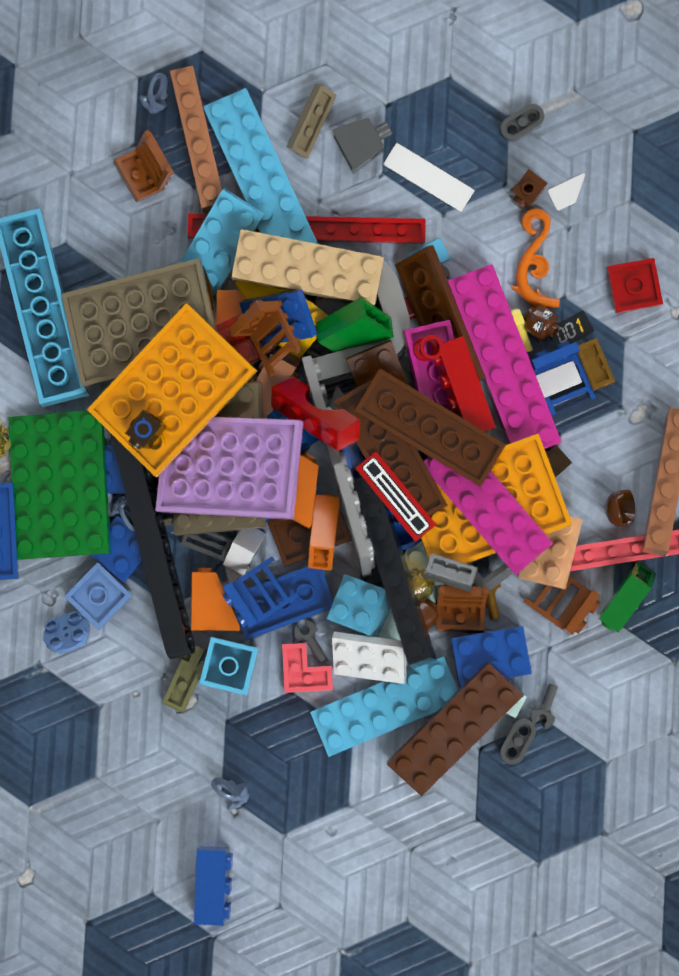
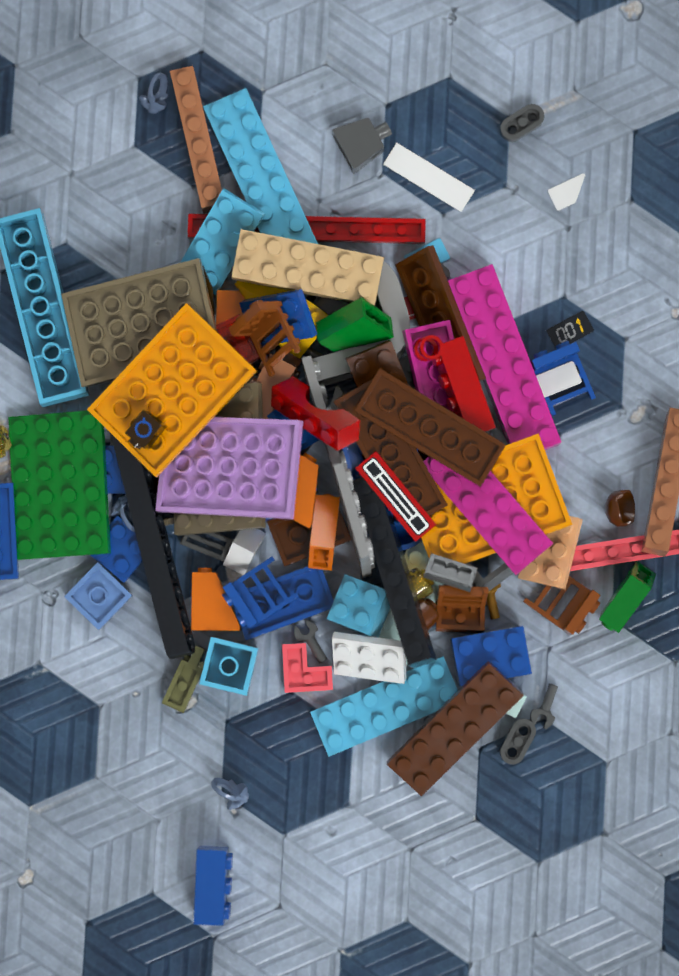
medium blue plate [43,611,90,654] -> none
dark orange plate [113,130,174,203] -> none
dark tan plate [286,83,337,159] -> none
reddish brown brick [510,169,548,210] -> none
orange plant [511,208,560,308] -> none
light yellow bar [511,308,533,352] -> none
reddish brown head [523,305,560,341] -> none
dark brown brick [546,445,572,478] -> none
pearl gold plate [578,338,615,391] -> none
red plate [607,258,663,314] -> none

